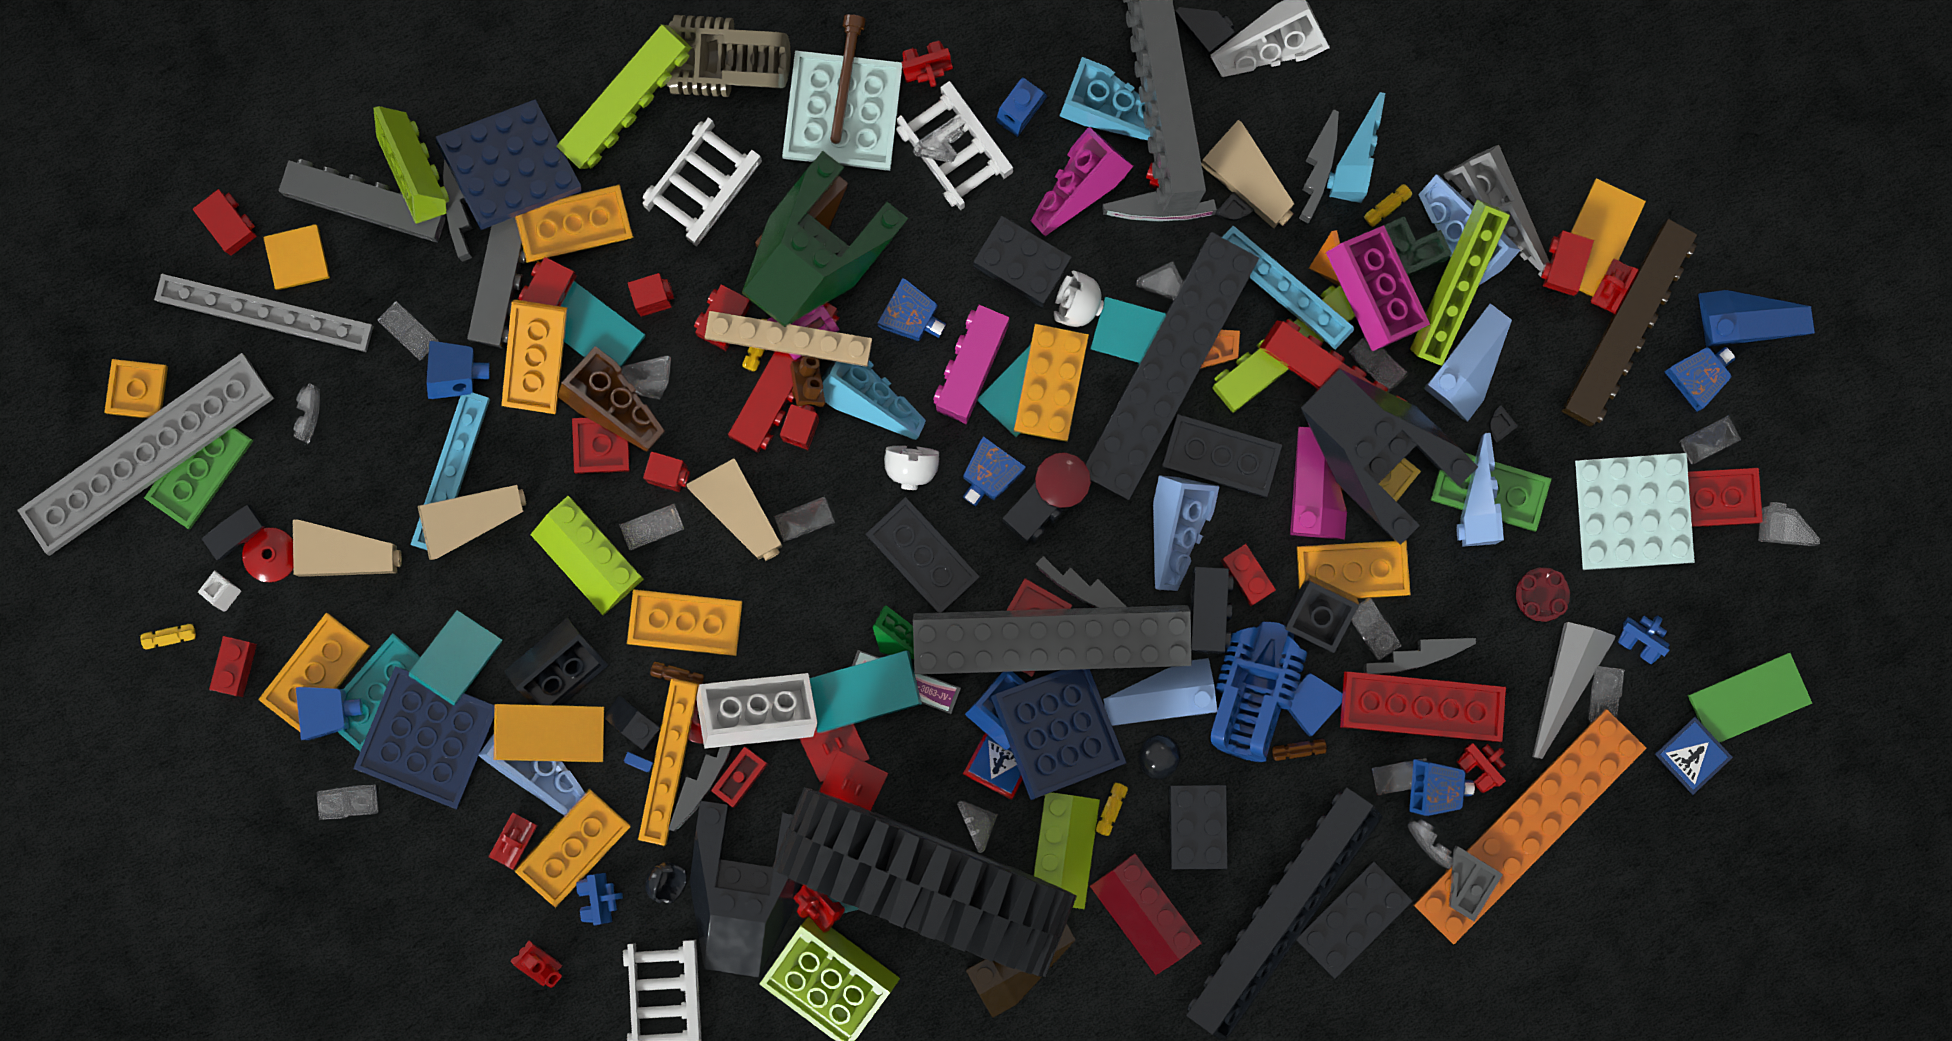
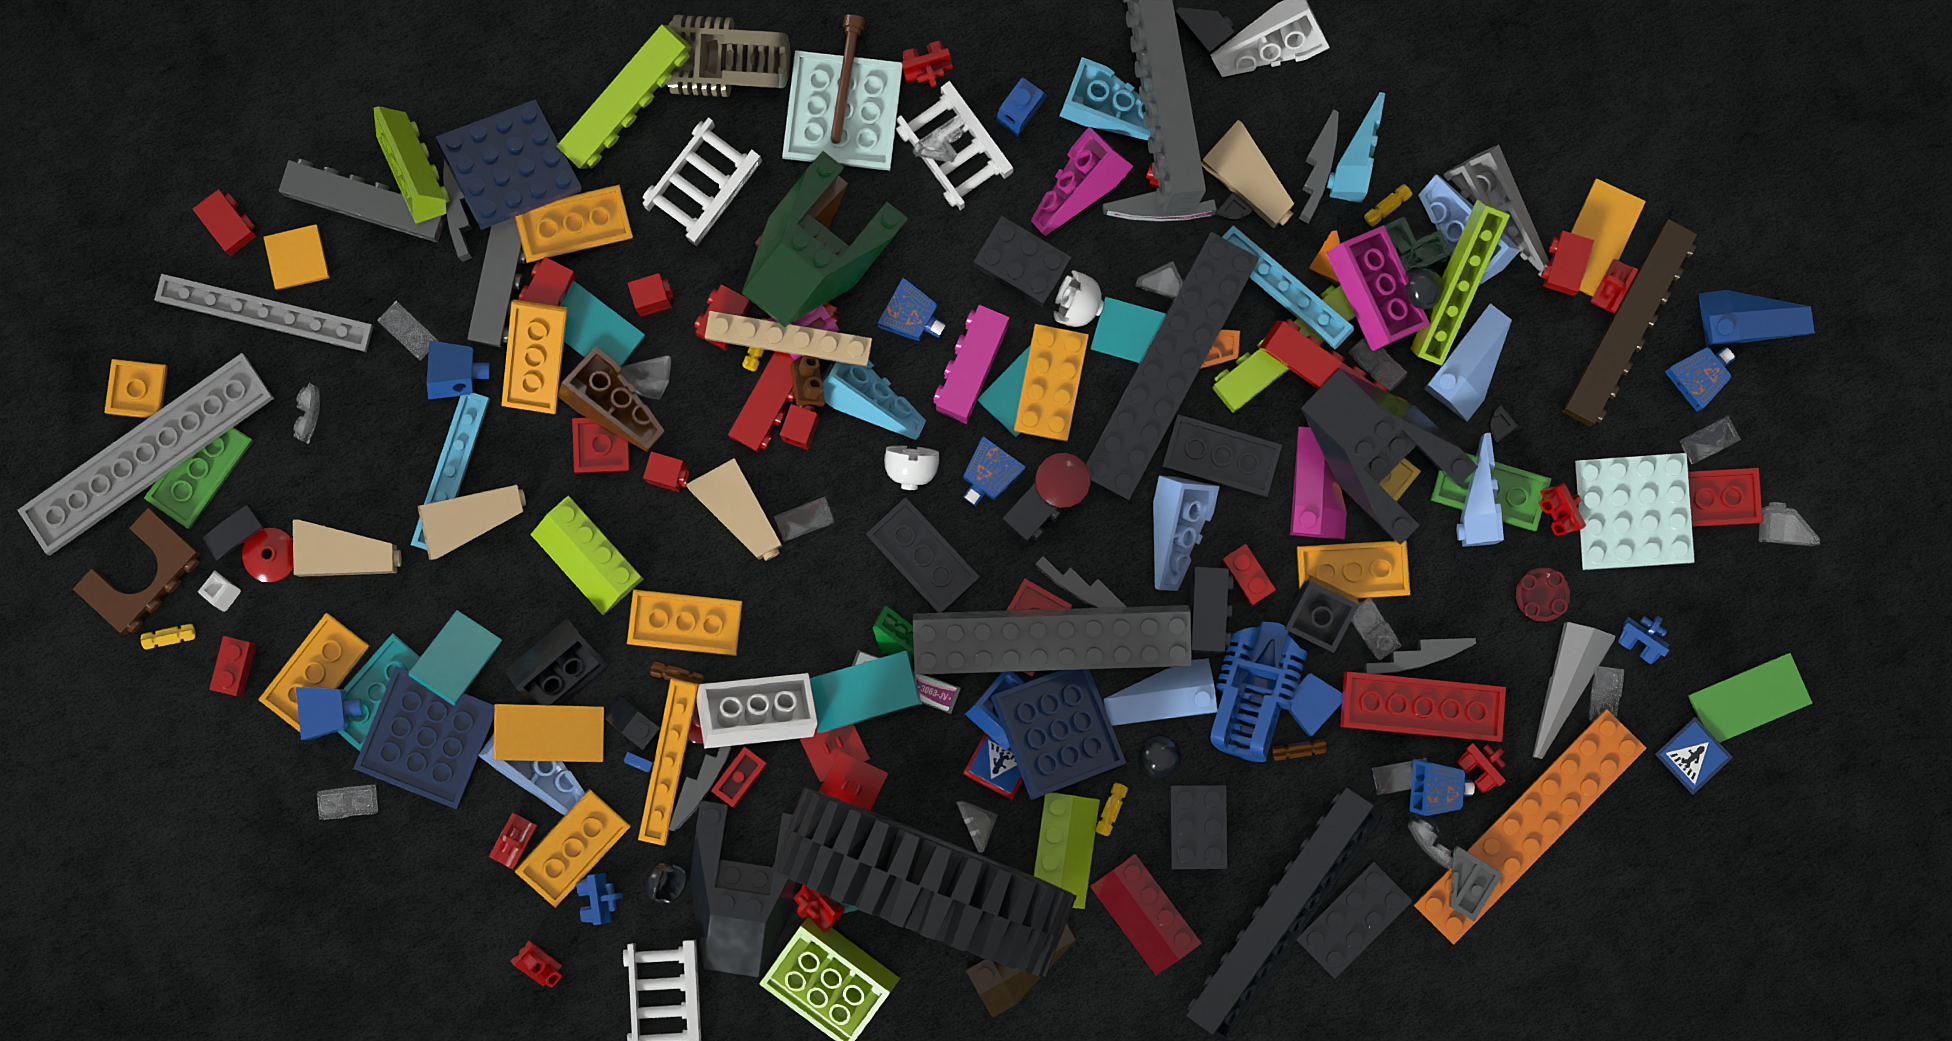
clear slope [620,504,684,551] -> none
none -> reddish brown arch [73,508,202,635]
none -> black hair [1404,267,1443,310]
none -> red hips [1539,483,1586,536]

